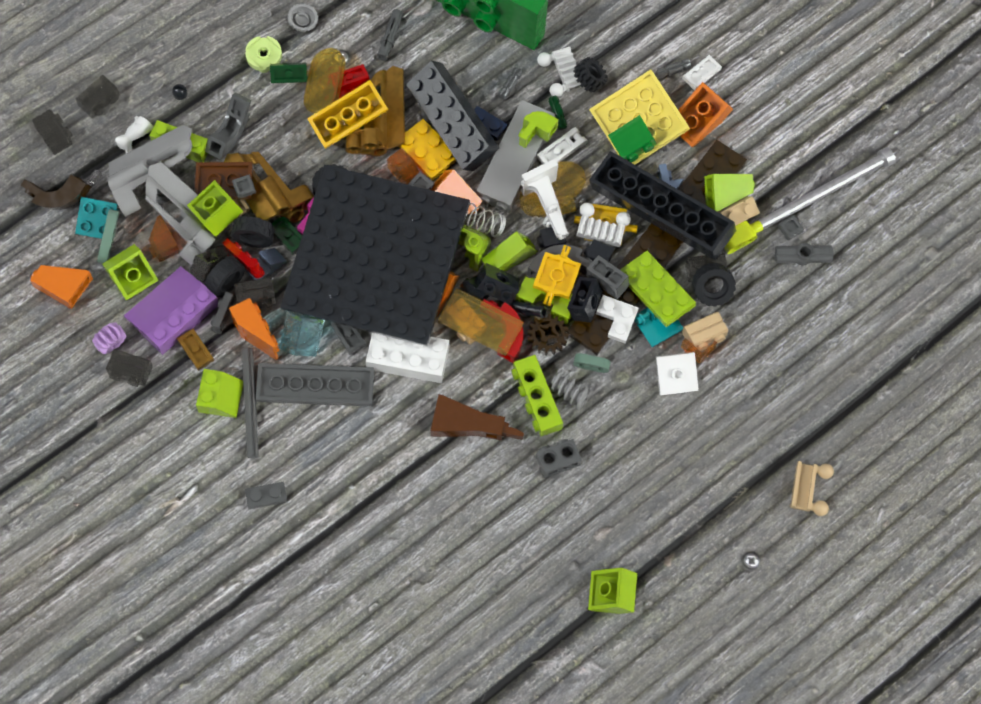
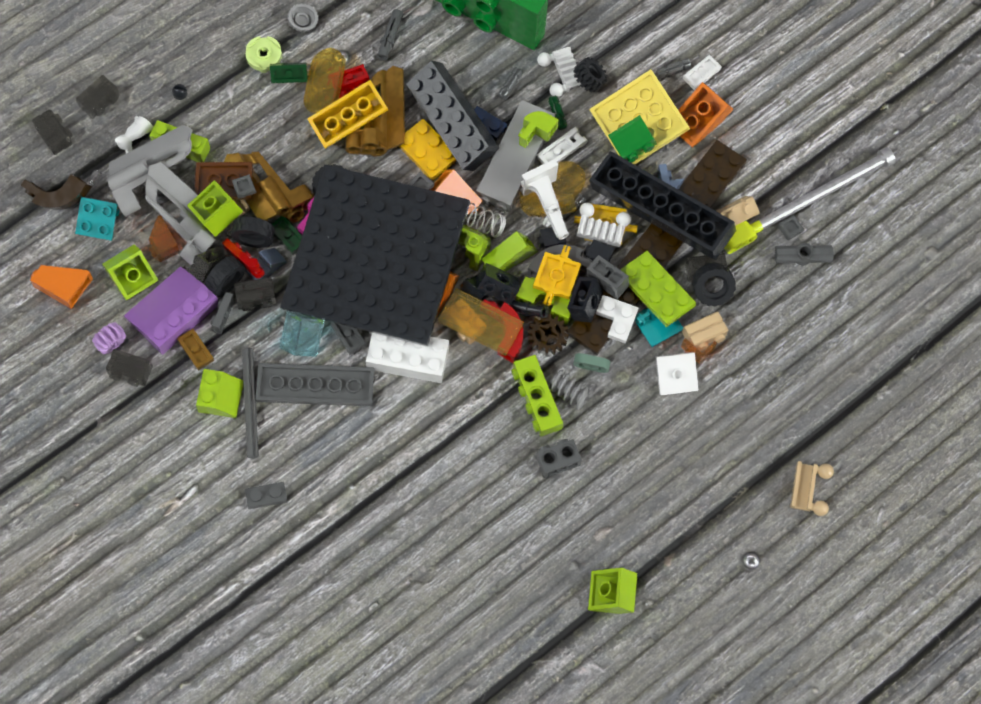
sand green beam [97,209,119,264] -> none
dark grey arch [205,92,251,159] -> none
orange slope [229,298,280,360] -> none
clear orange slope [387,148,419,185] -> none
reddish brown piece [430,394,524,441] -> none
lime slope [704,174,755,212] -> none

